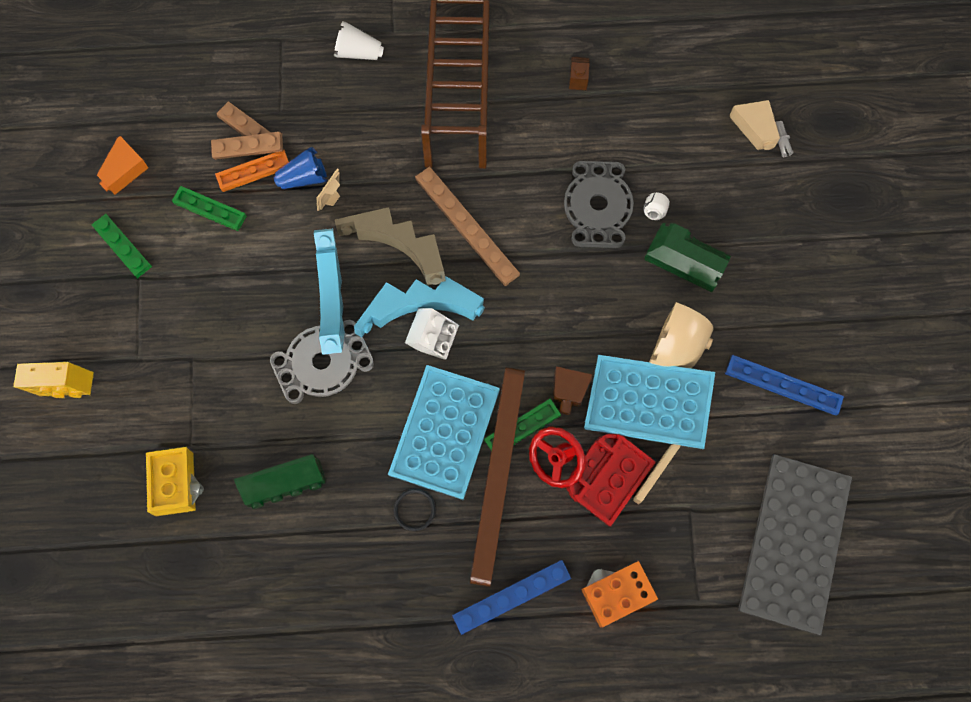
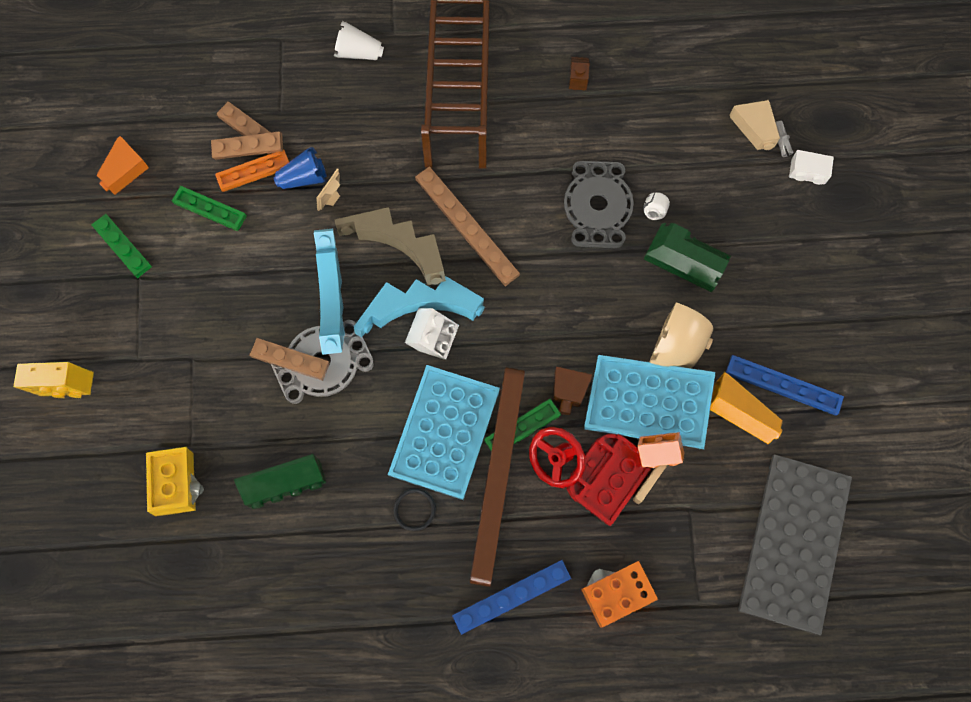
none -> medium nougat plate [250,338,330,381]
none -> brick [638,432,684,468]
none -> light orange slope [710,372,782,444]
none -> white brick [789,150,834,184]

